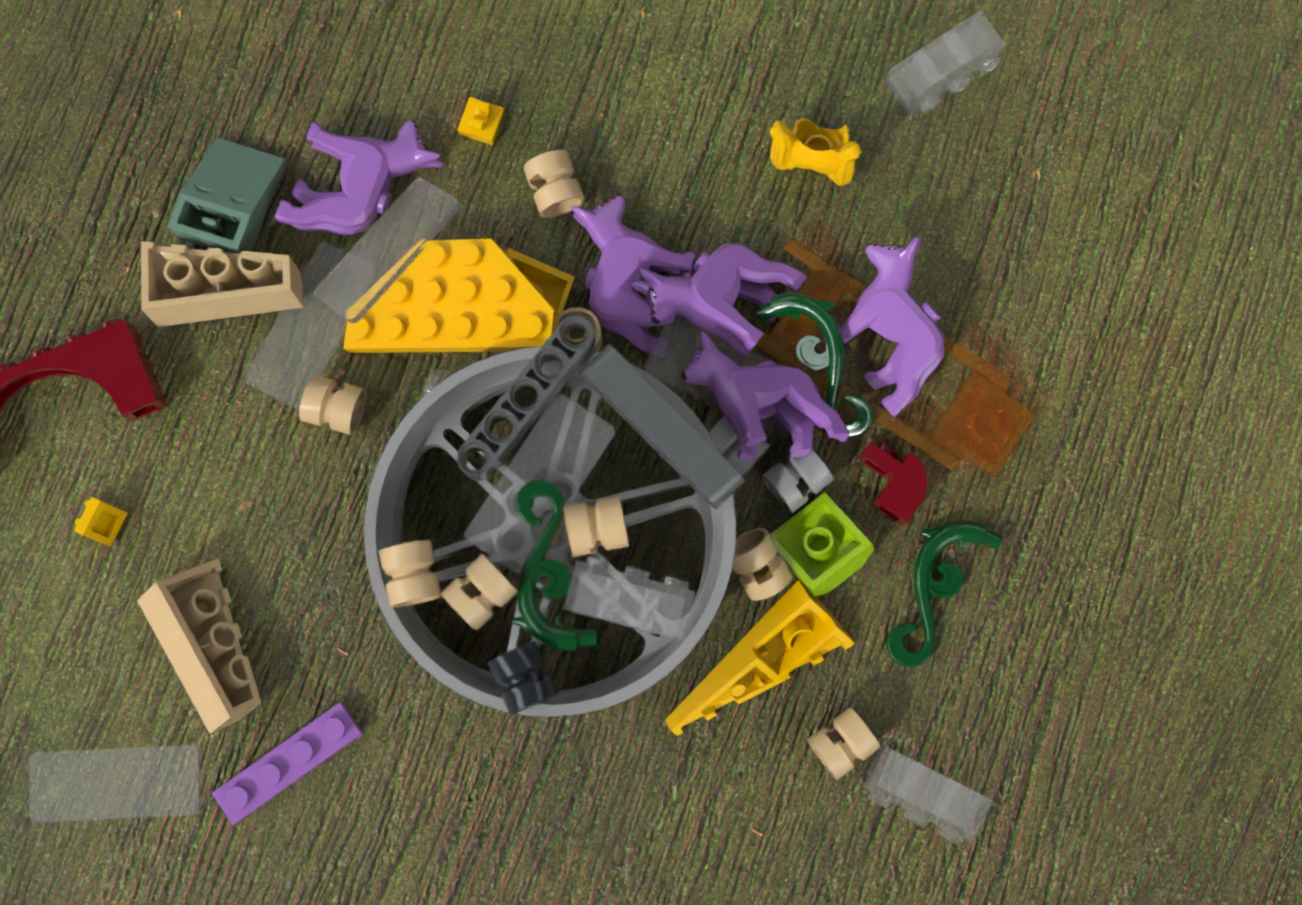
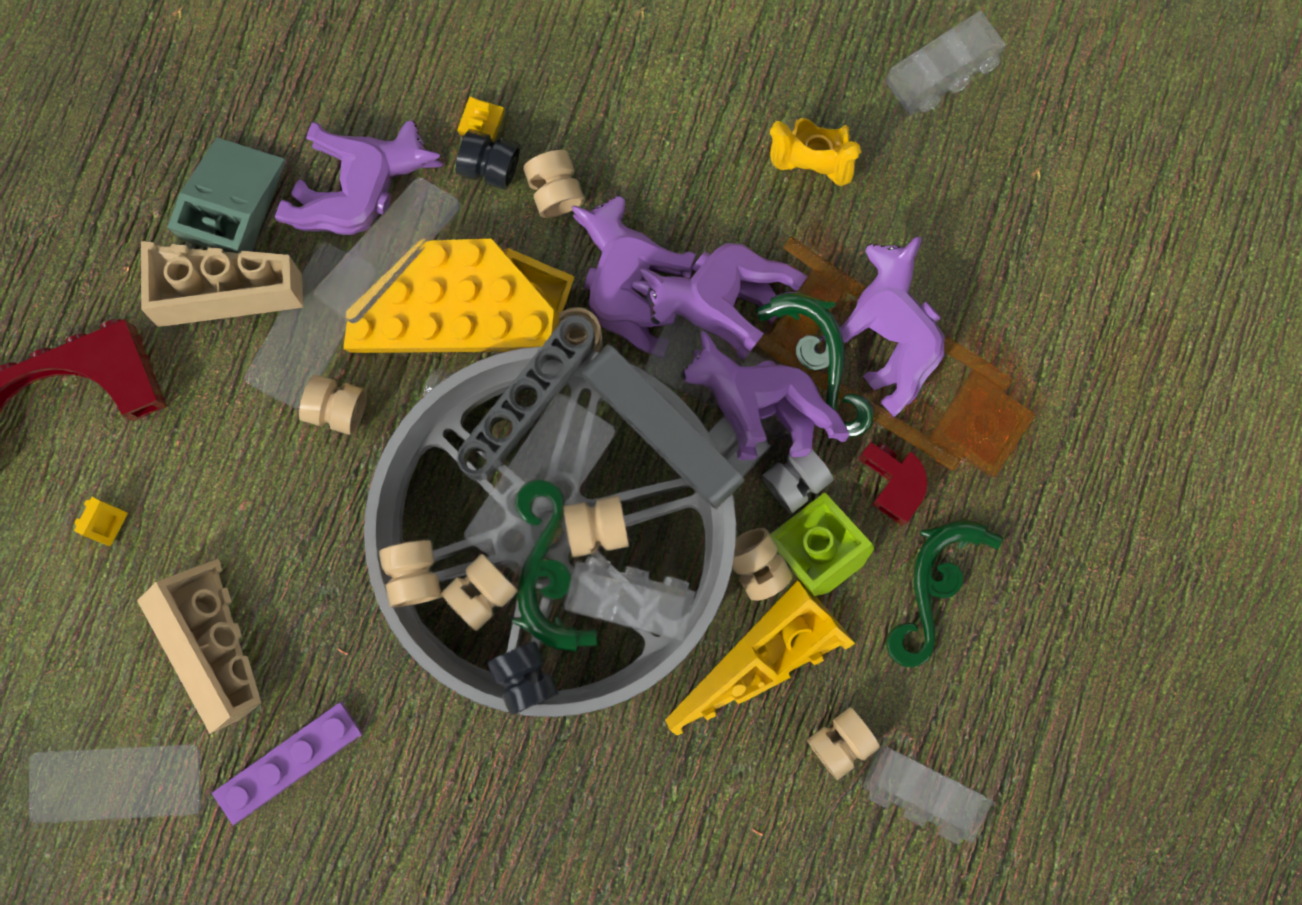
none -> black wheel [455,129,520,190]

